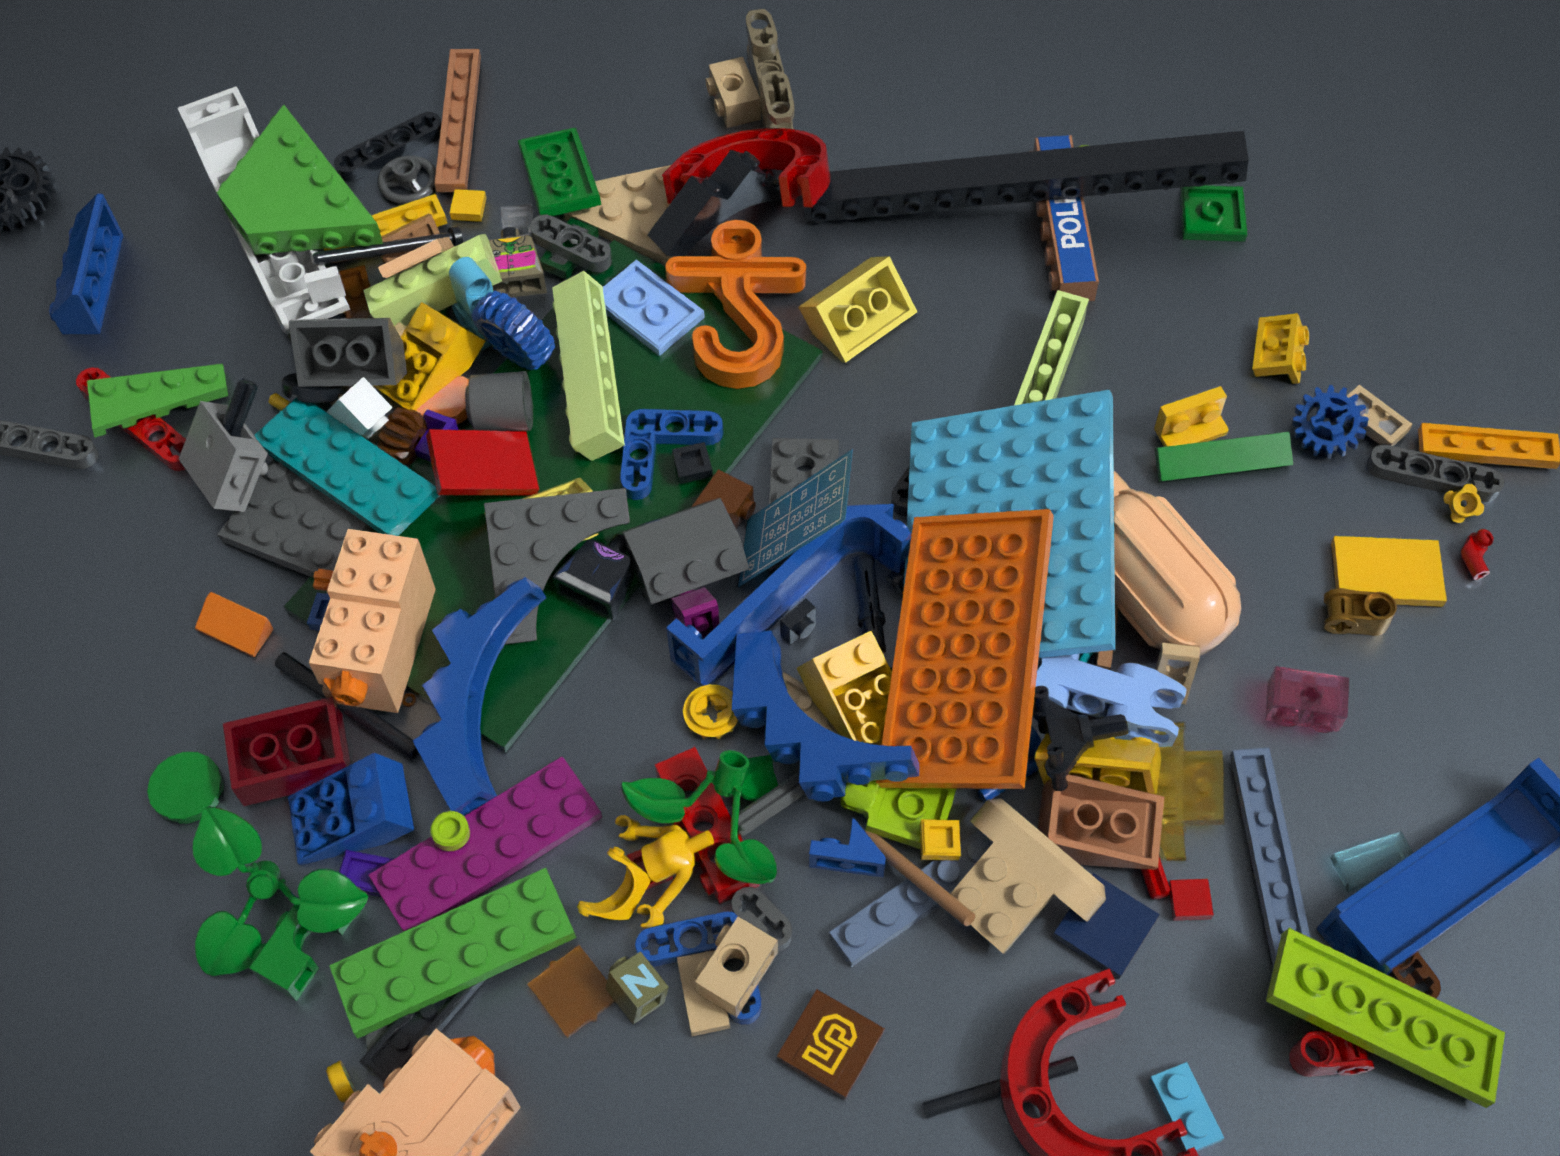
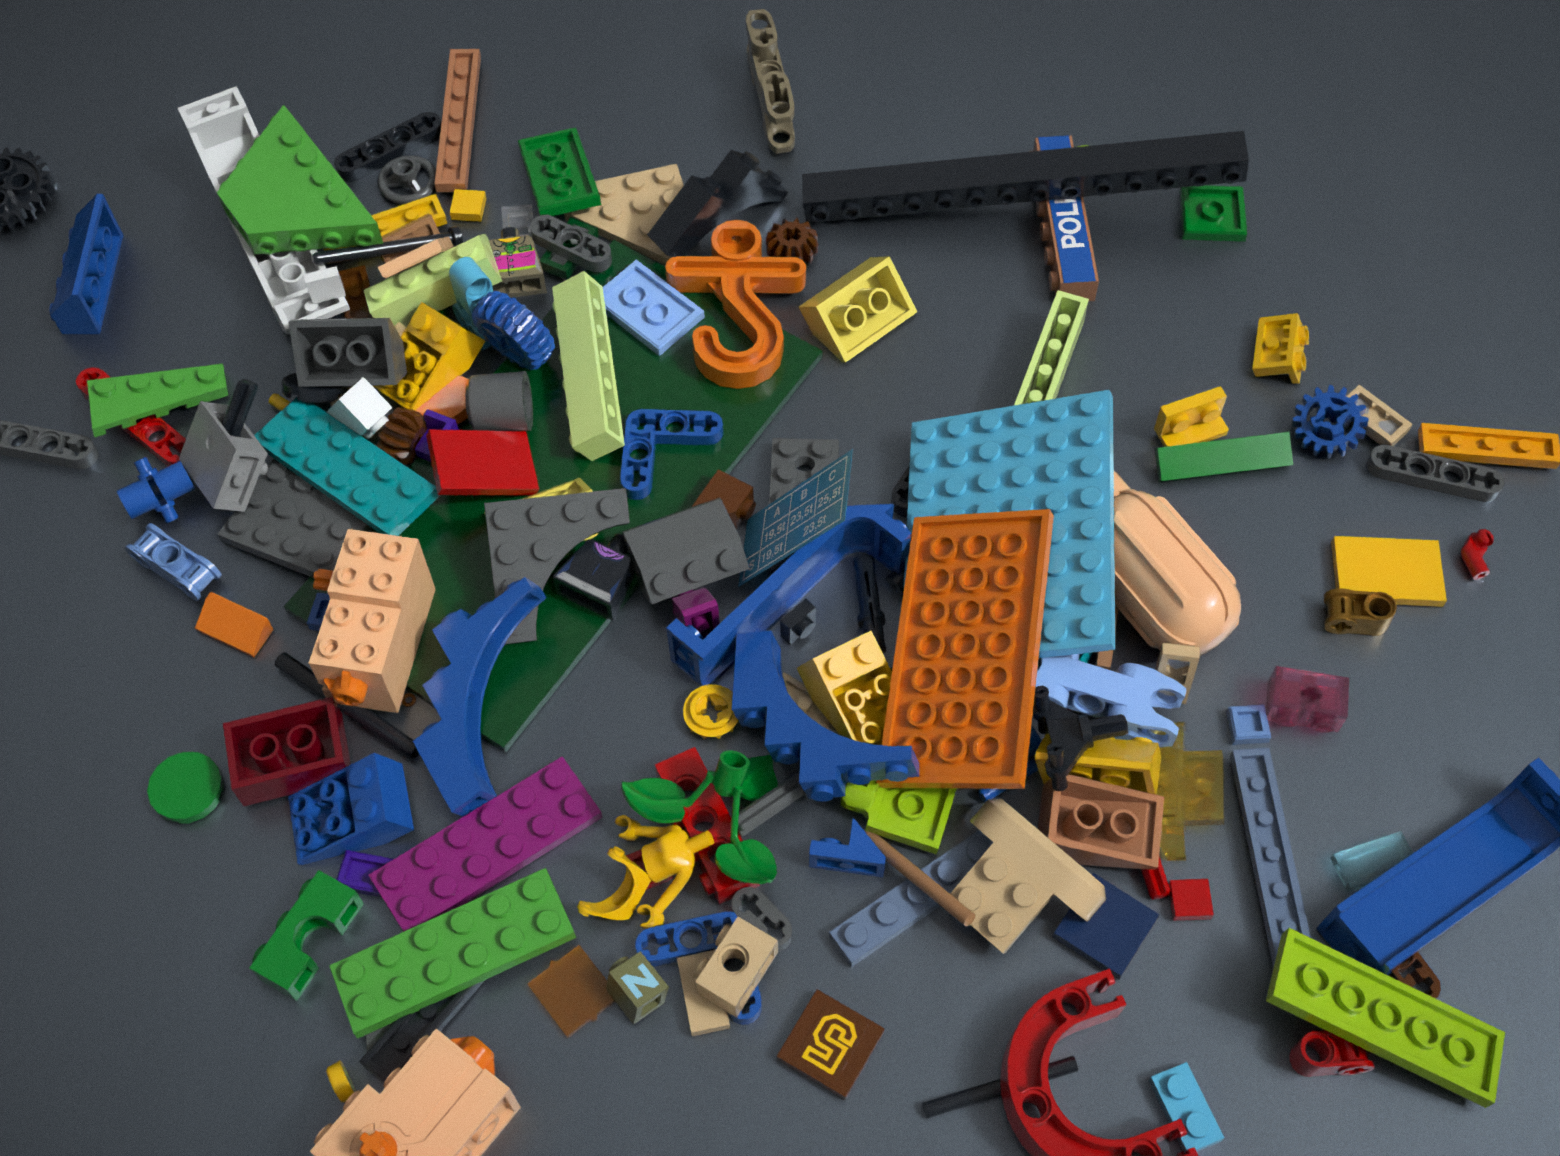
green plant [192,806,368,976] -> none
lime tile [430,811,470,851] -> none
red piece [662,128,831,207] -> none
black plate [672,442,713,484] -> none
tan brick [705,57,761,128] -> none
yellow tile [920,819,961,861] -> none
yellow plate [1443,484,1484,523] -> none
none -> blue pin [117,457,195,523]
none -> medium blue piece [125,523,222,601]
none -> reddish brown gear [766,217,819,265]
none -> medium blue tile [1226,704,1271,745]

